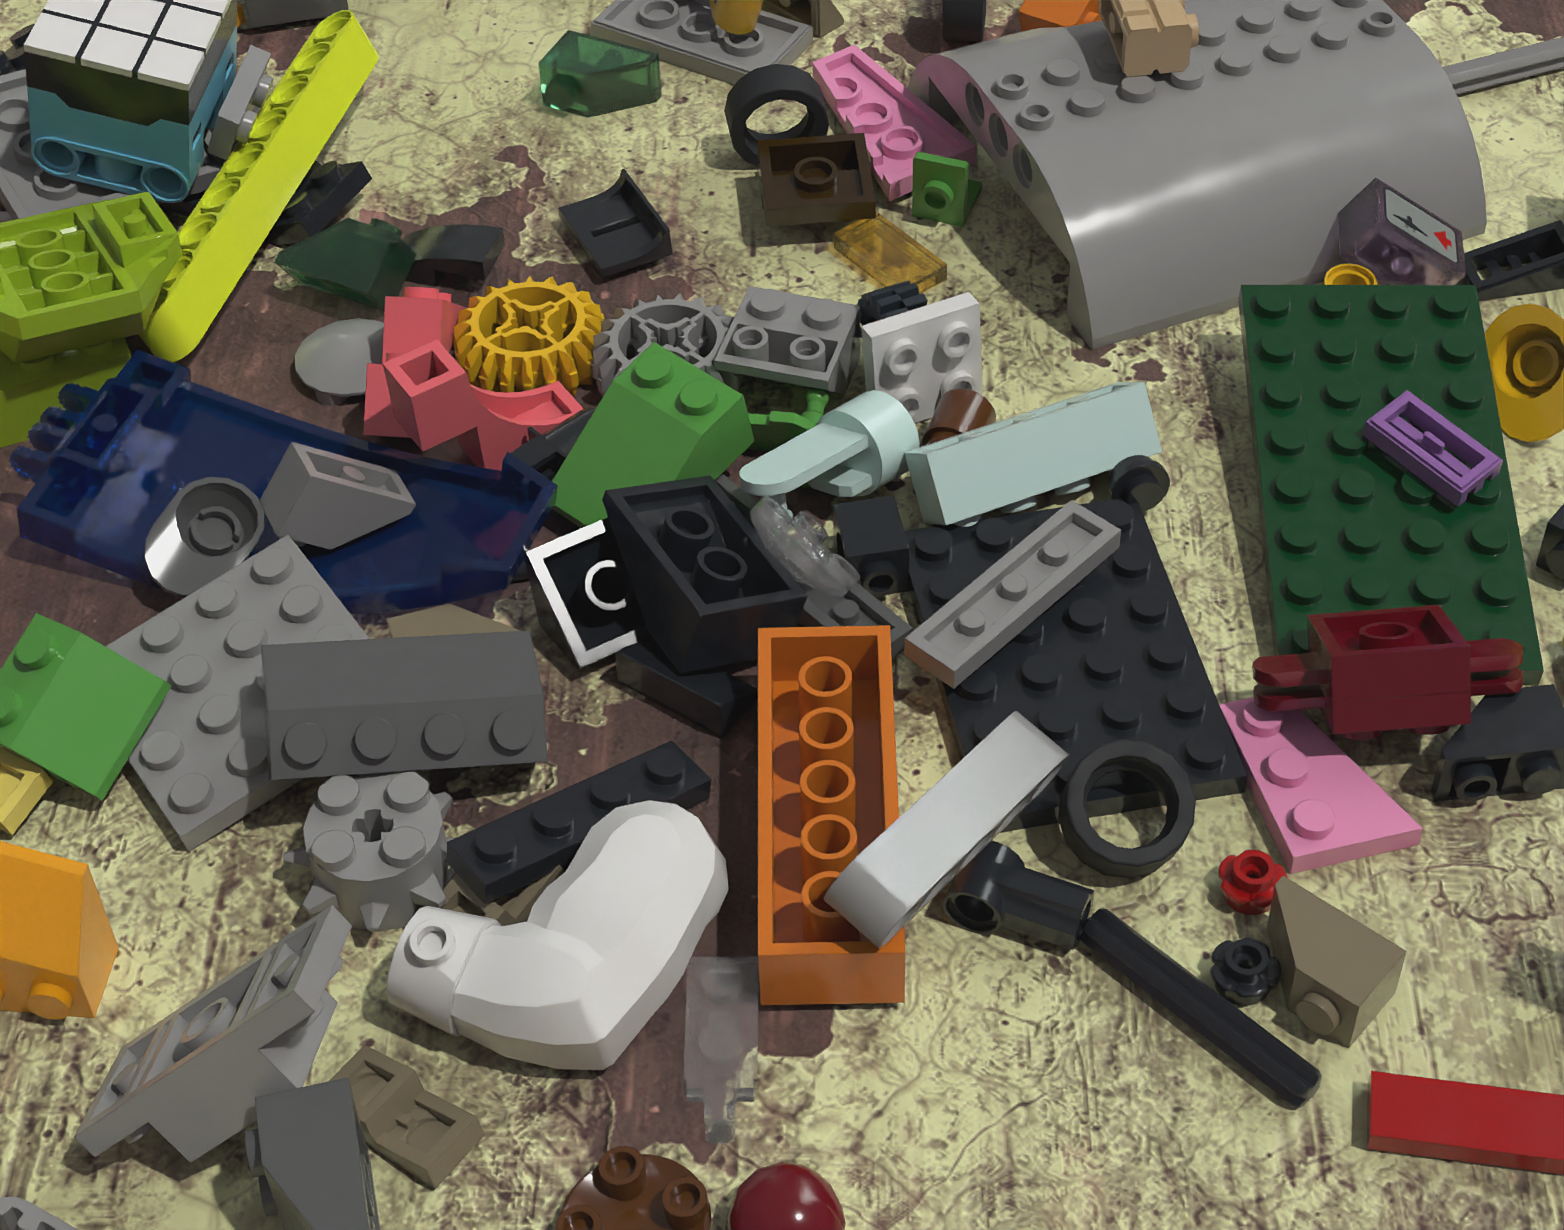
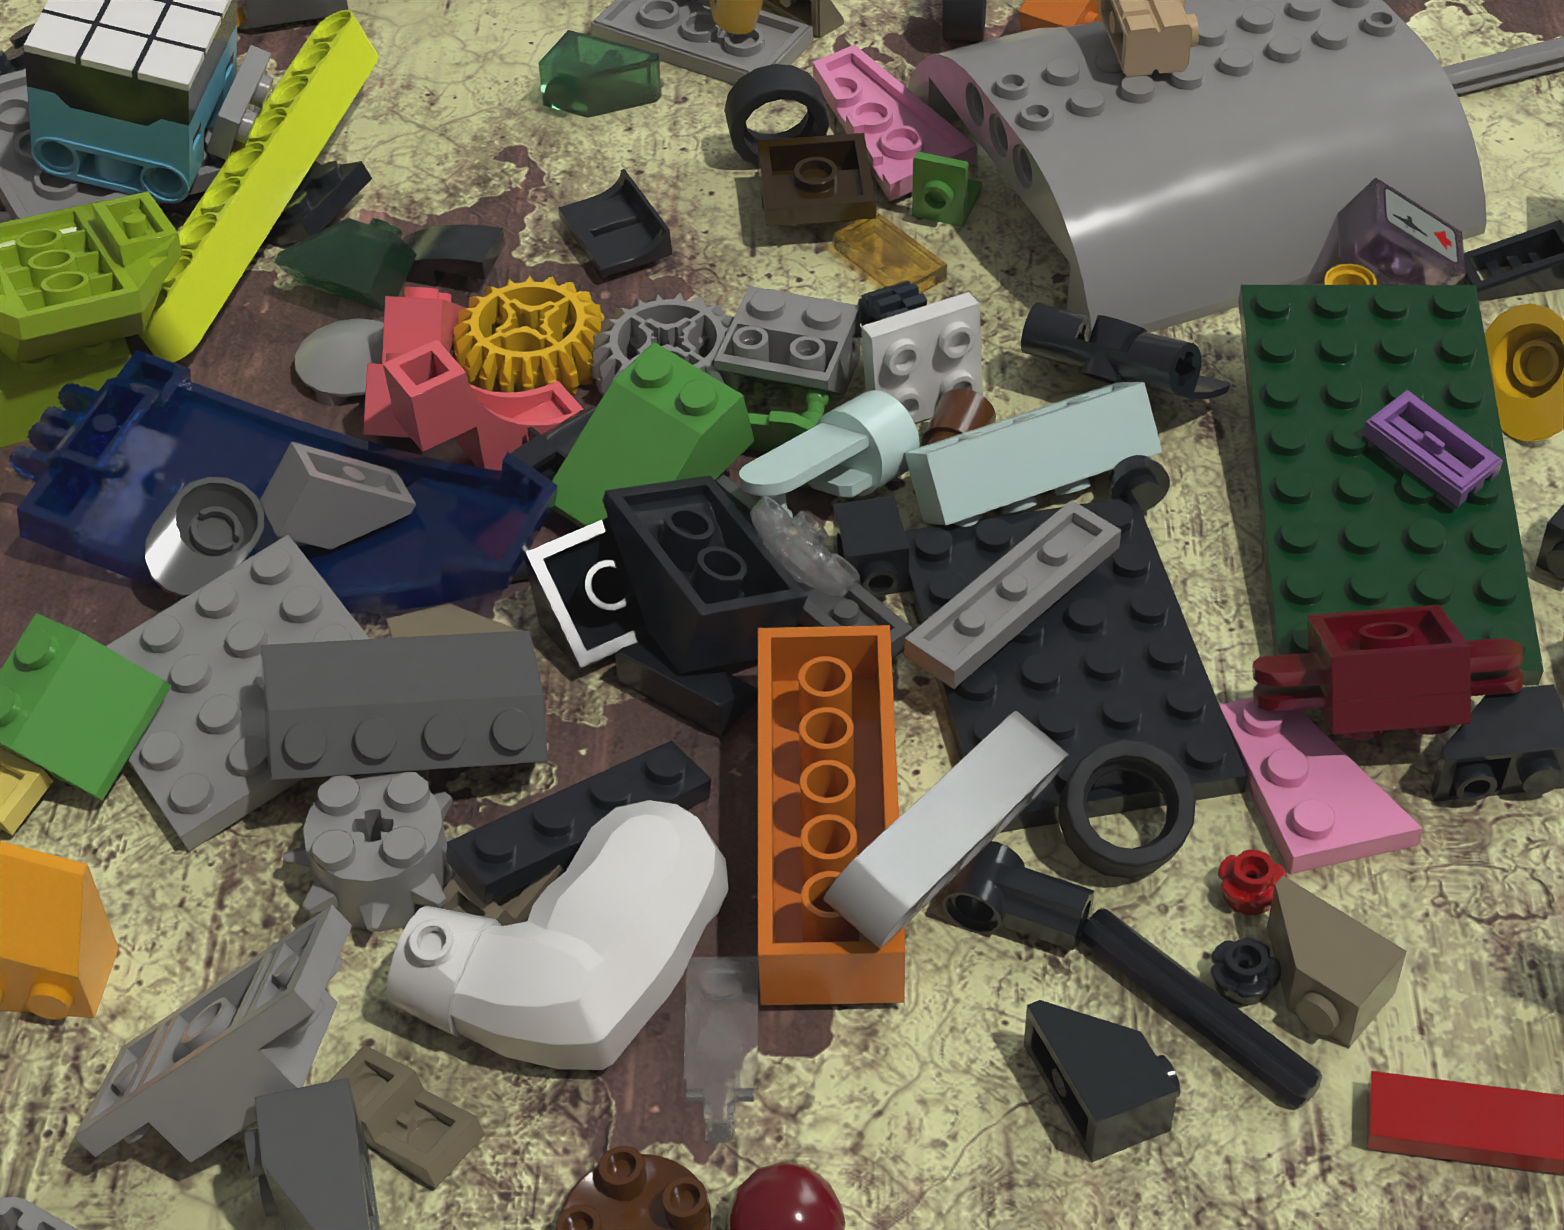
none -> black panel [1021,302,1231,399]
none -> black slope [1024,1000,1181,1163]

